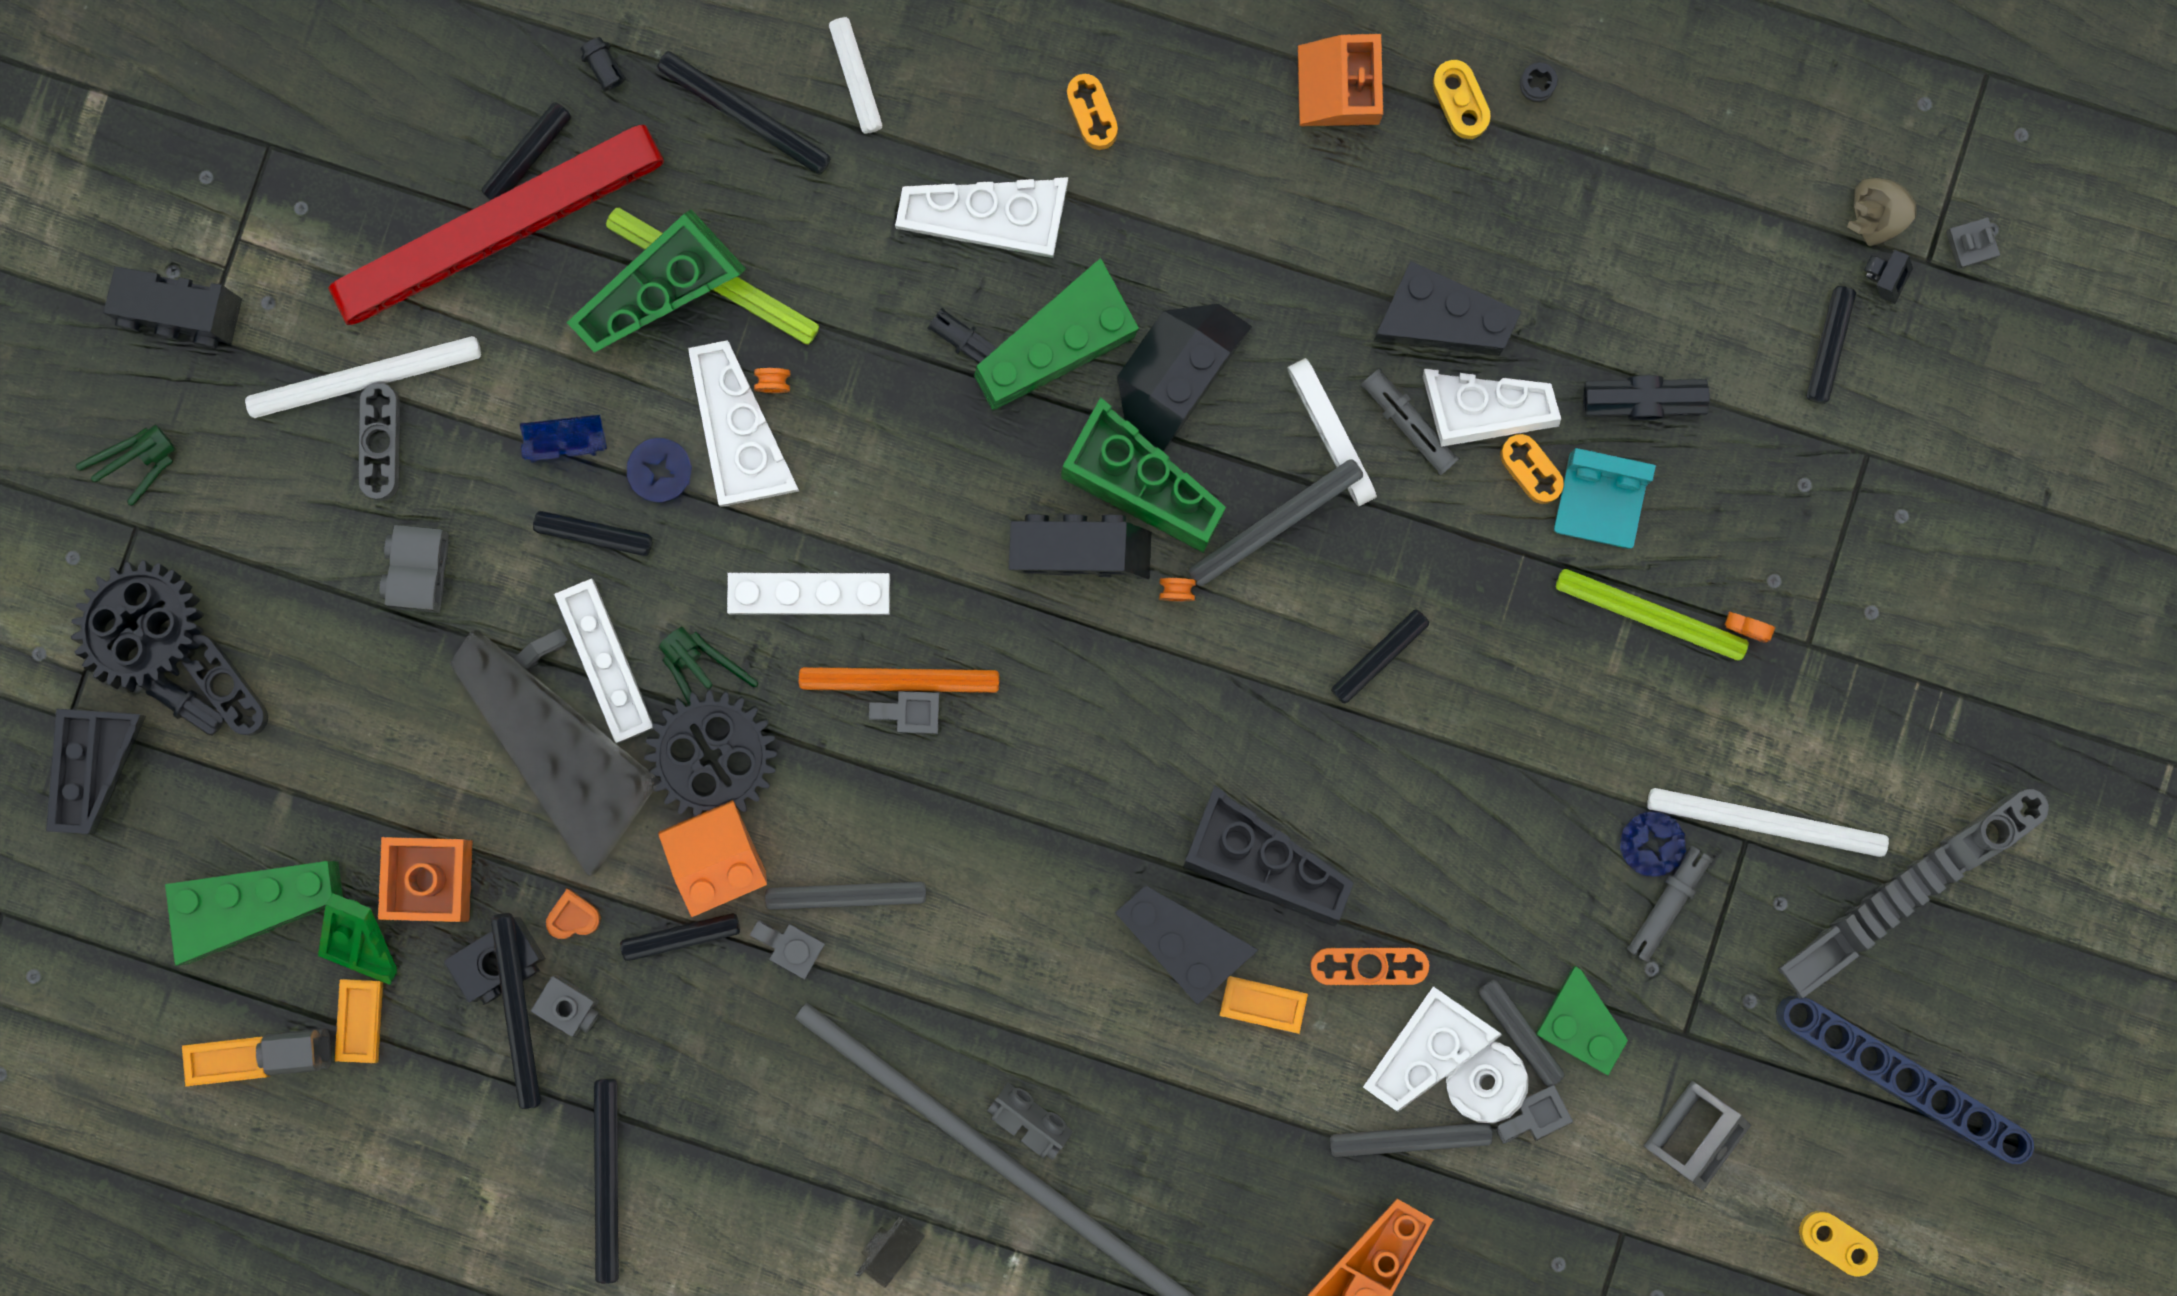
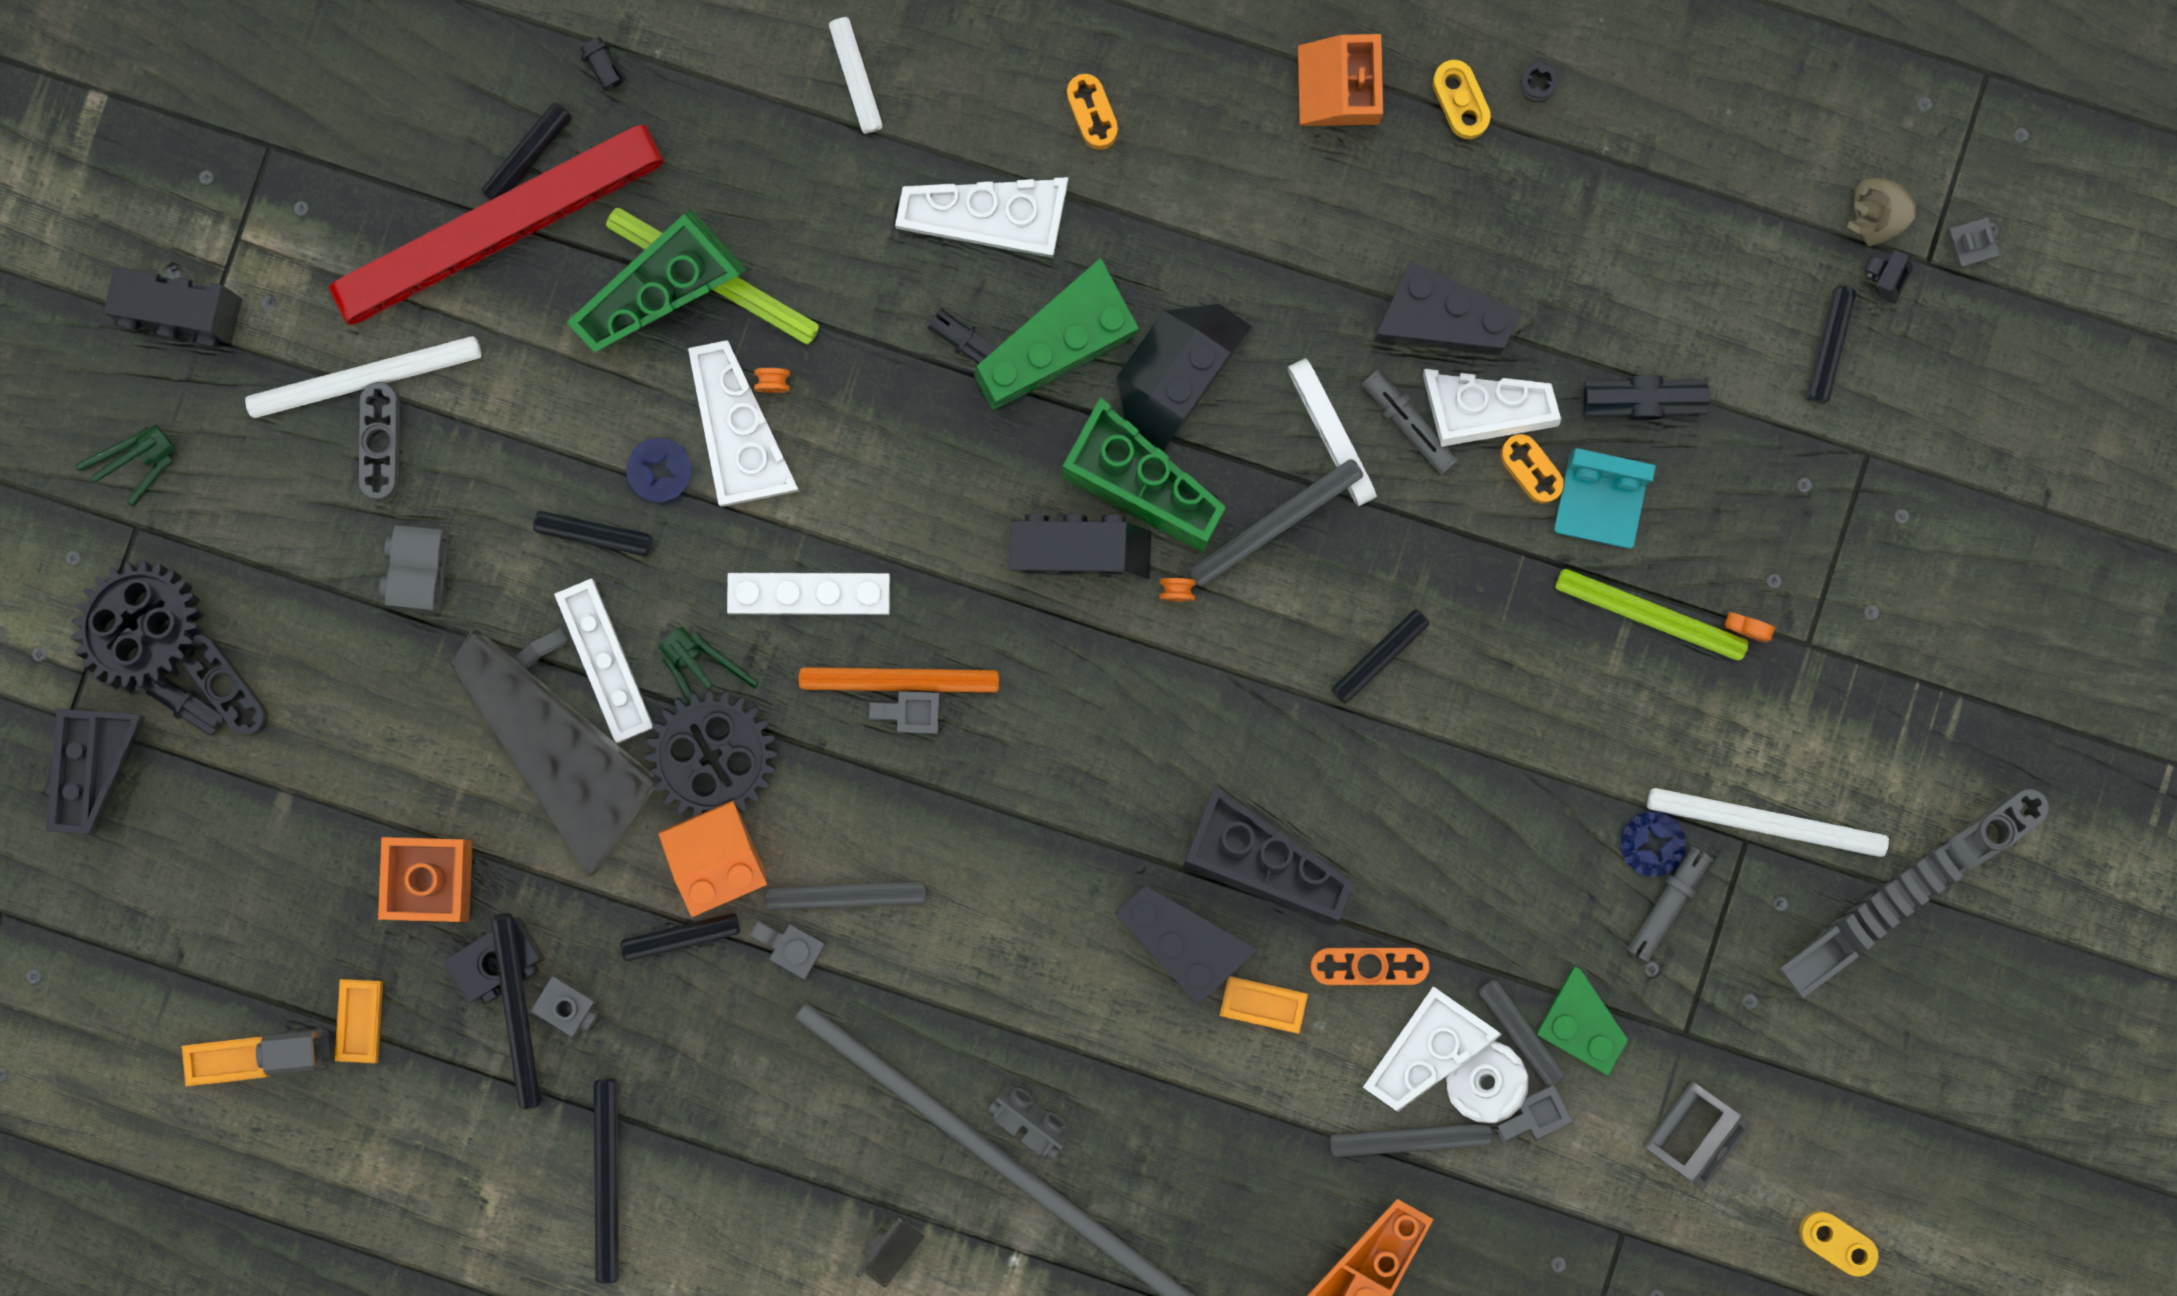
green wedge [165,861,343,966] -> none
green wing [318,893,397,985] -> none
clear blue hinge [520,415,607,463] -> none
orange tile [546,889,601,939] -> none
black axle [657,51,831,174] -> none
dark blue beam [1776,996,2034,1164] -> none

